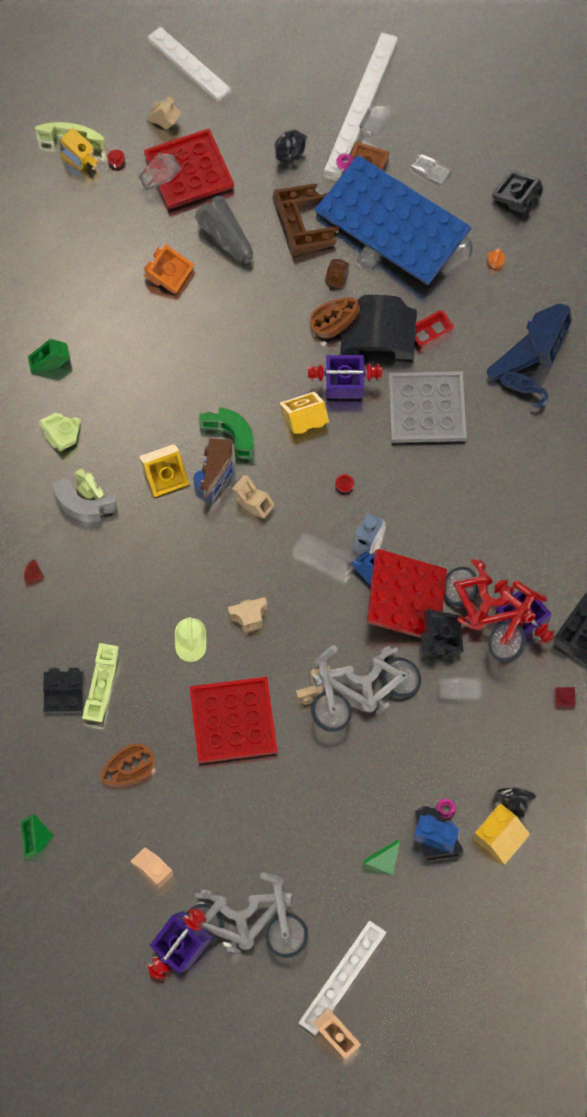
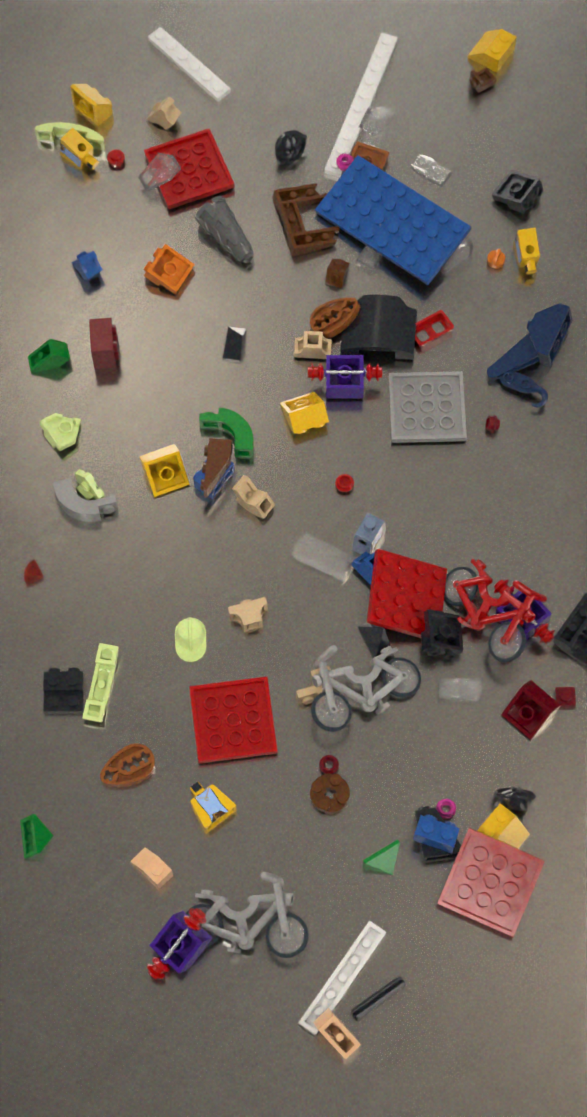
none -> yellow slope [70,84,113,126]
none -> blue brick [71,250,103,280]
none -> dark red brick [89,318,119,369]
none -> torso [190,782,237,833]
none -> black slope [222,326,246,362]
none -> tan brick [294,331,332,359]
none -> reddish brown plate [310,774,350,815]
none -> dark red plate [319,755,339,774]
none -> black axle [351,976,405,1020]
none -> black slope [358,622,390,658]
none -> plate [437,827,545,937]
none -> yellow slope [468,29,516,73]
none -> reddish brown bracket [469,67,496,92]
none -> dark red plate [485,415,500,433]
none -> dark red slope [501,680,561,740]
none -> yellow torso [513,228,540,274]

